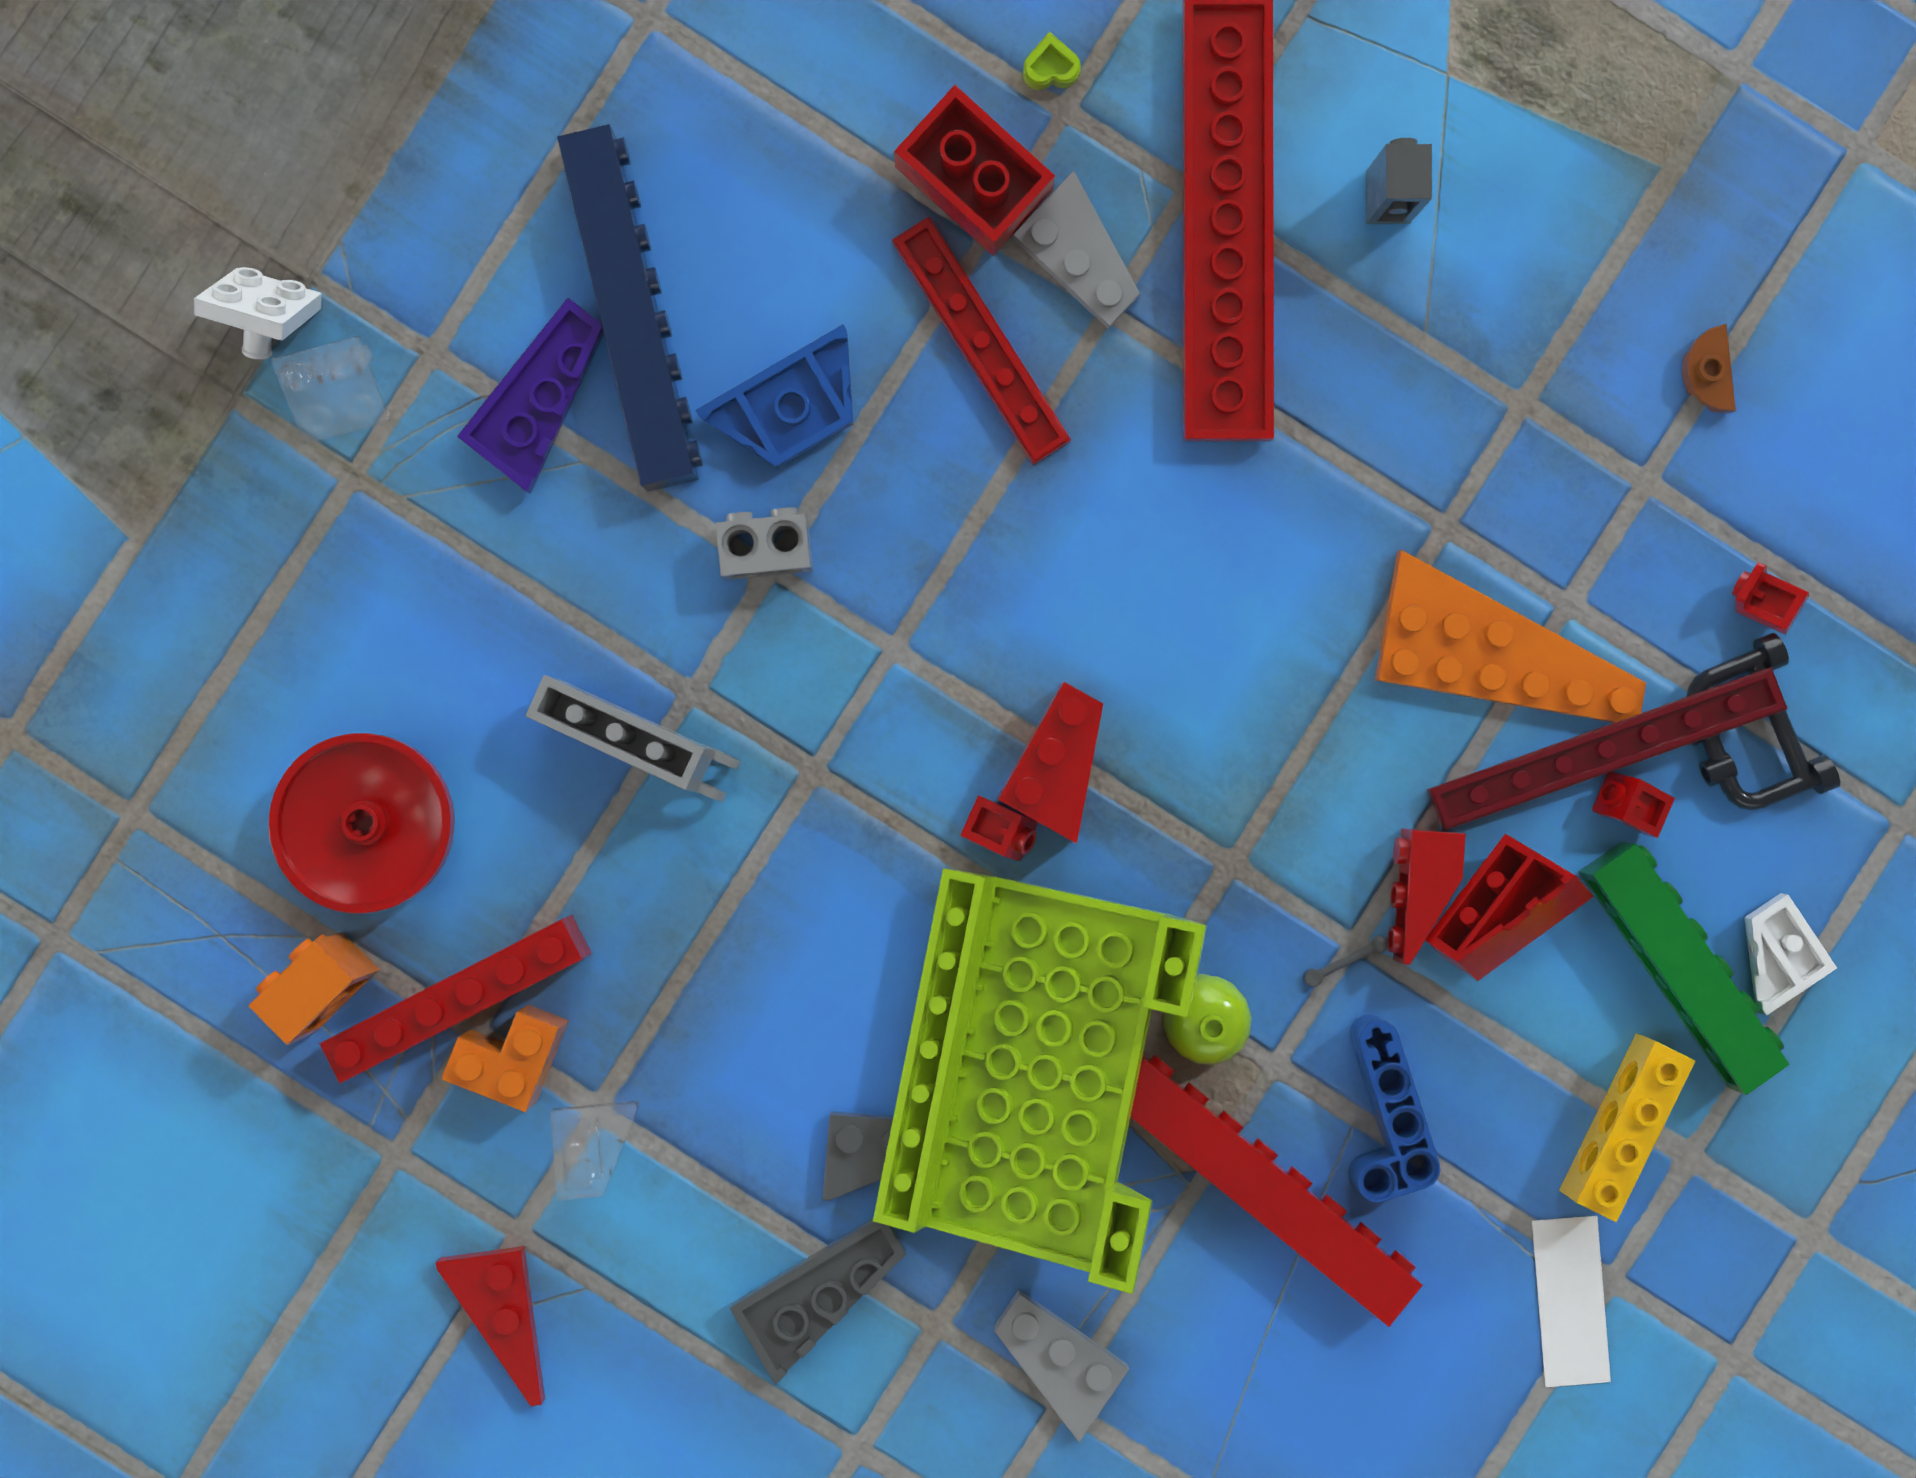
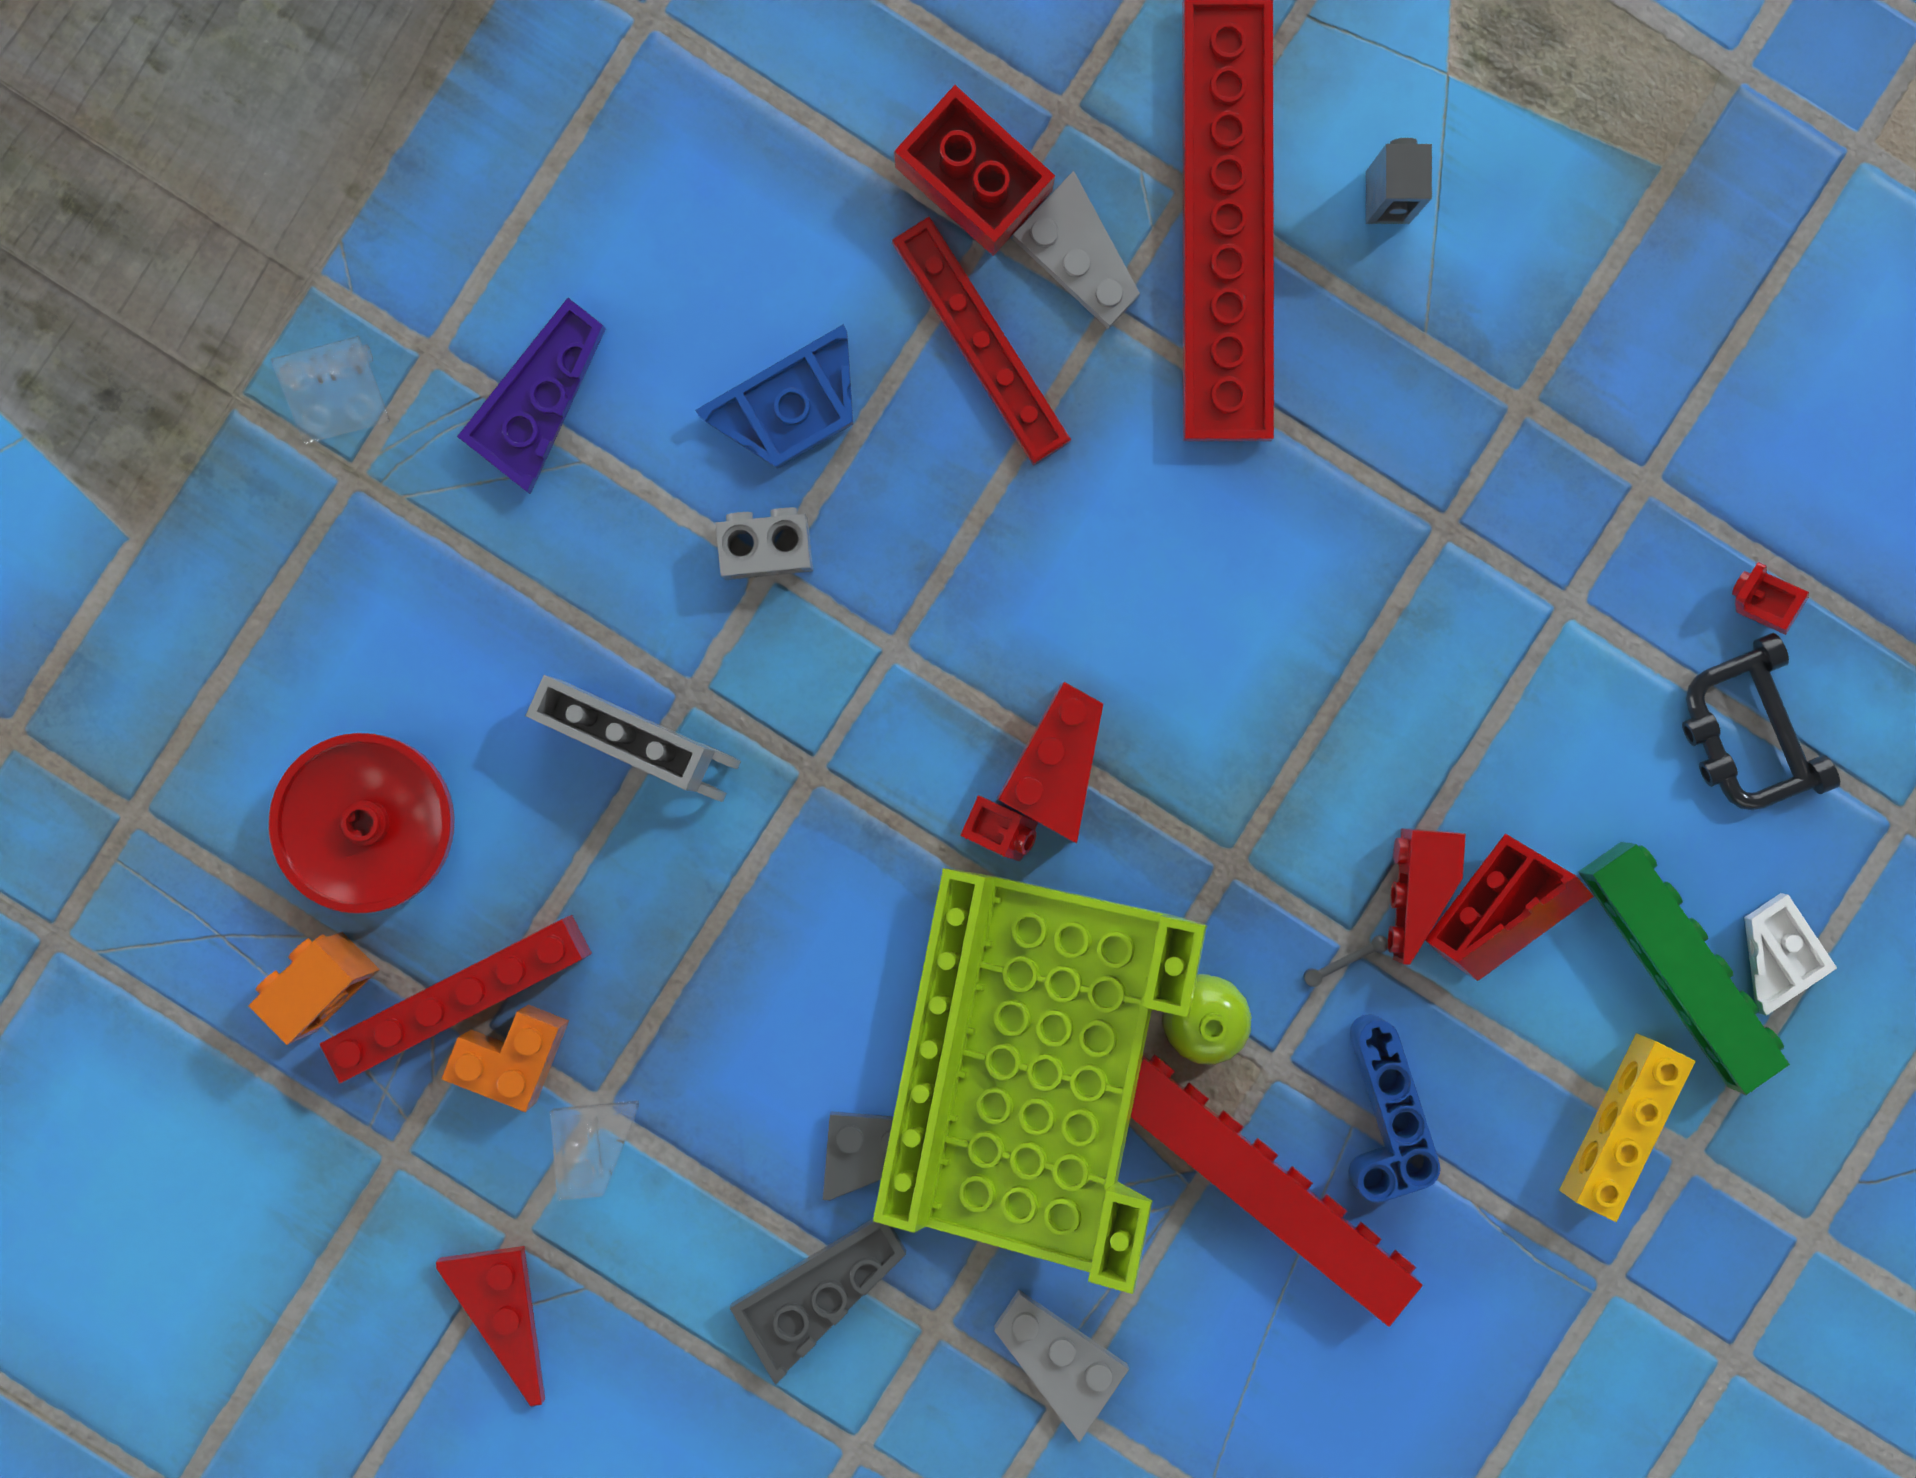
white plate [194,267,322,359] -> none
dark blue brick [557,124,703,492] -> none
lime tile [1023,31,1081,90] -> none
orange wing [1375,550,1646,723] -> none
dark red tile [1427,667,1788,831] -> none
white sticker [1532,1216,1611,1388] -> none
red bracket [1592,772,1675,838] -> none
dark orange plate [1682,324,1736,414] -> none

